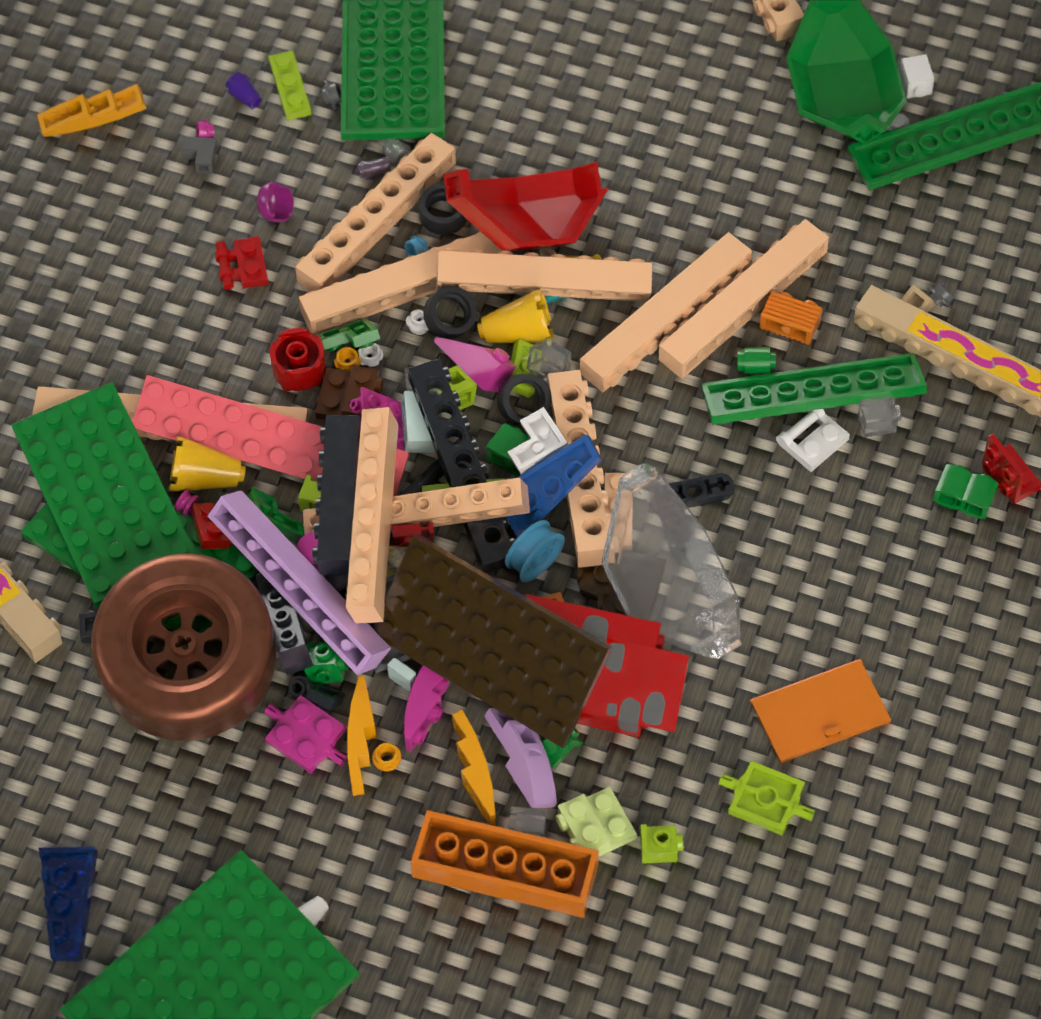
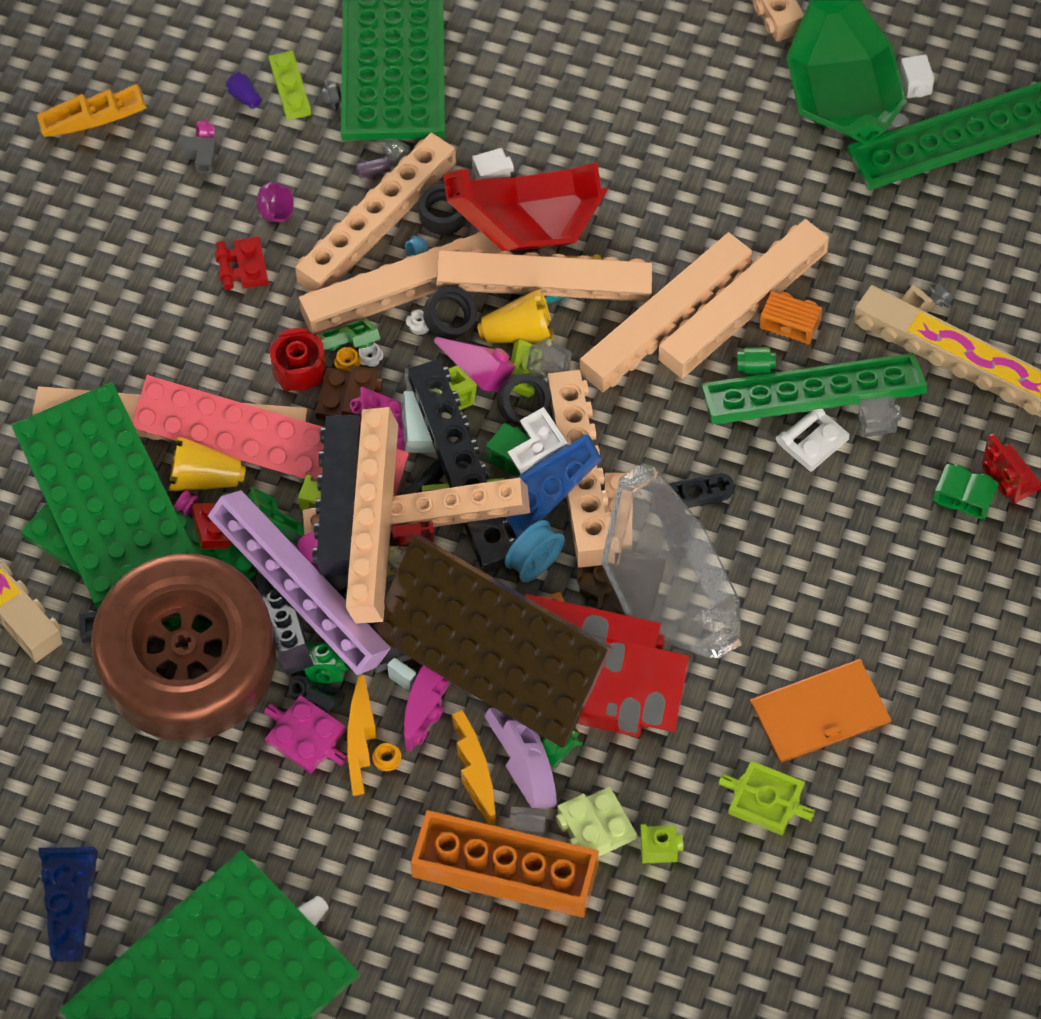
none -> white brick [472,148,514,179]

